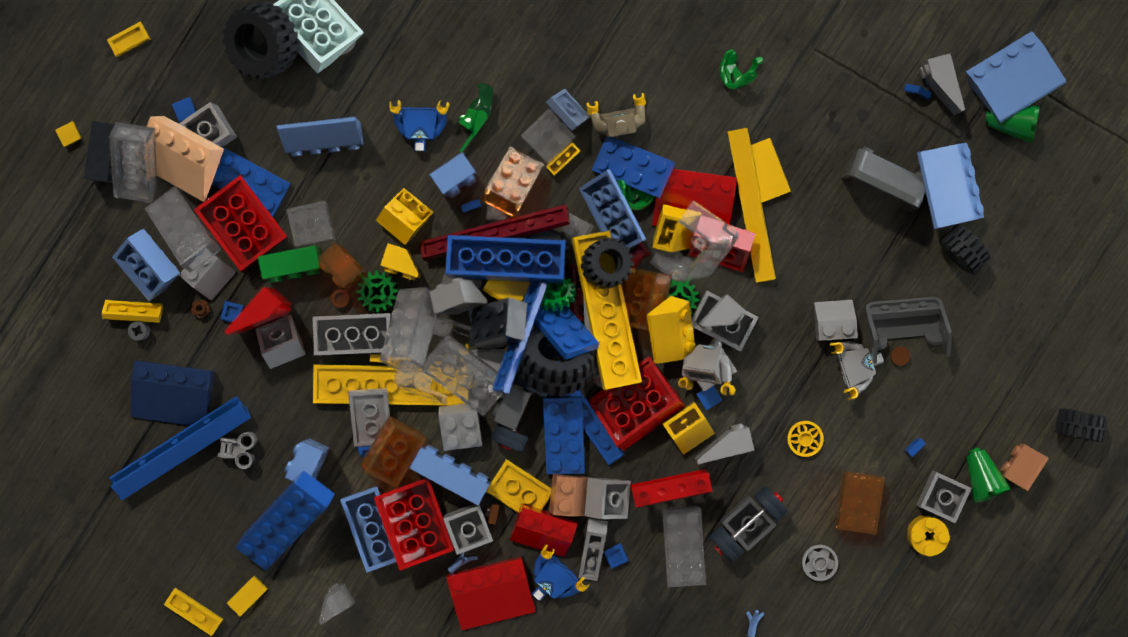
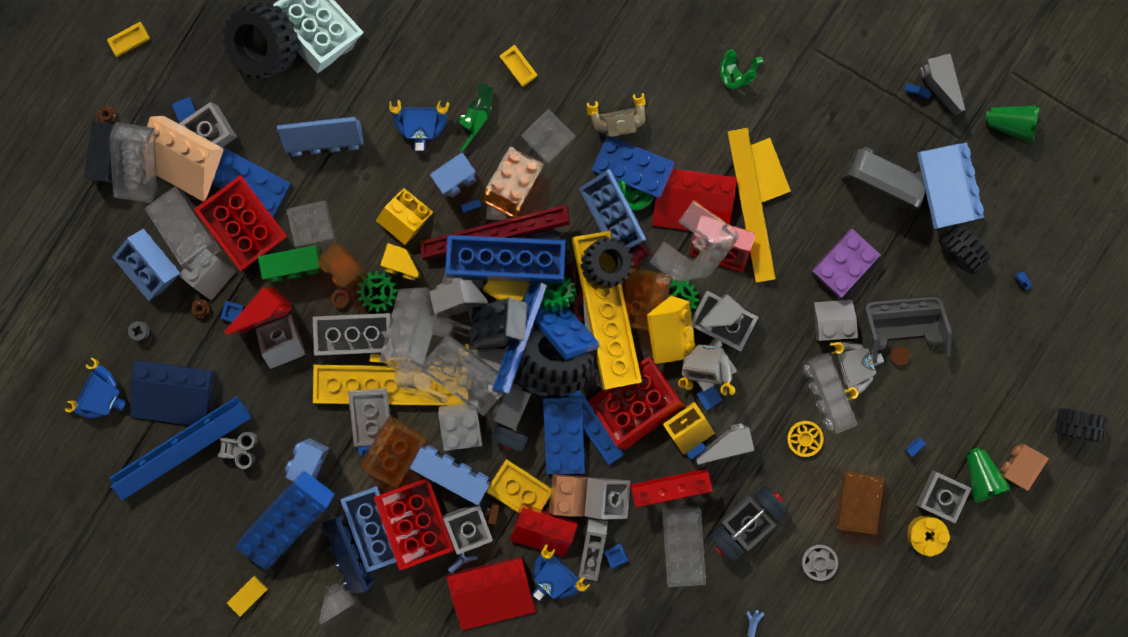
yellow tile [55,121,82,148] -> none
yellow plate [101,300,163,323] -> none
yellow plate [164,588,223,636] -> none
sand blue plate [546,89,590,131] -> none
yellow piece [546,142,580,176] -> none
clear slope [563,213,594,246] -> none
yellow slope [652,204,700,252] -> none
medium blue slope [966,31,1066,123] -> none
none -> blue torso [65,358,126,419]
none -> reddish brown plate [97,105,116,123]
none -> dark blue slope [321,512,374,594]
none -> yellow tile [499,45,538,87]
none -> blue tile [686,442,706,459]
none -> clear brick [802,352,858,434]
none -> medium lavender brick [811,229,881,298]
none -> blue tile [1014,272,1032,291]

